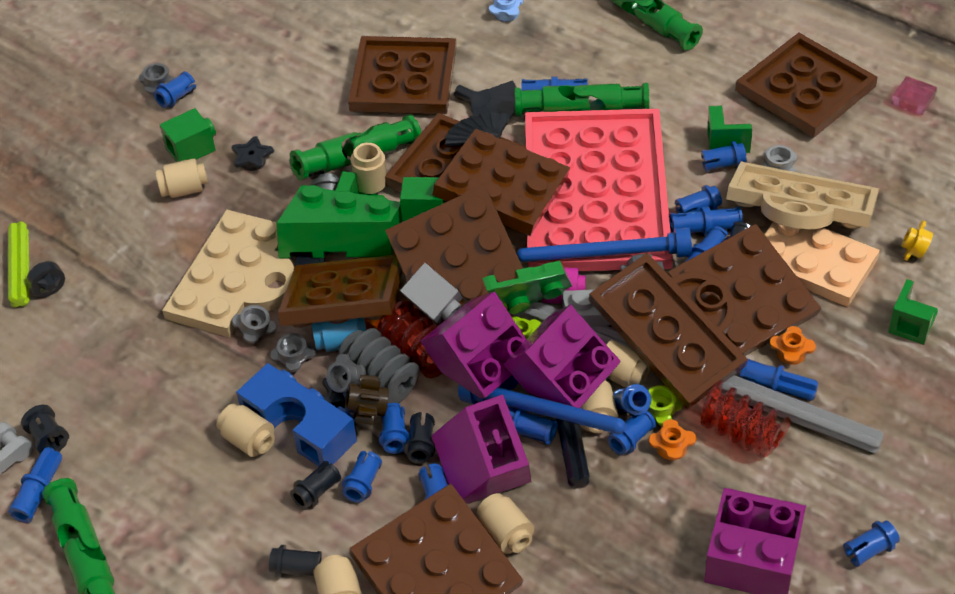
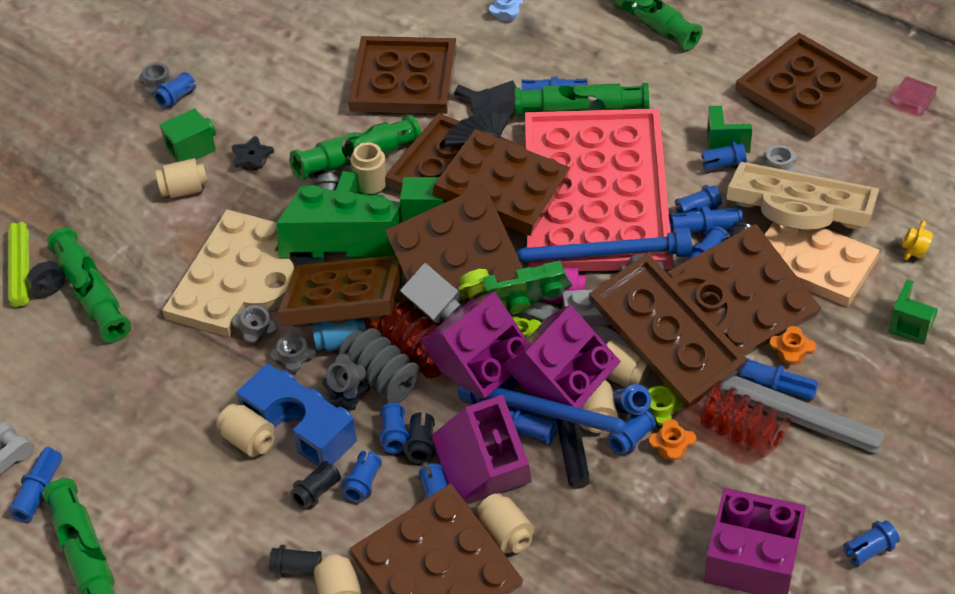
black bush [21,404,70,453] -> none
dark brown gear [345,375,389,425] -> none
none -> green piece [47,227,131,343]
none -> lime plate [458,269,489,300]

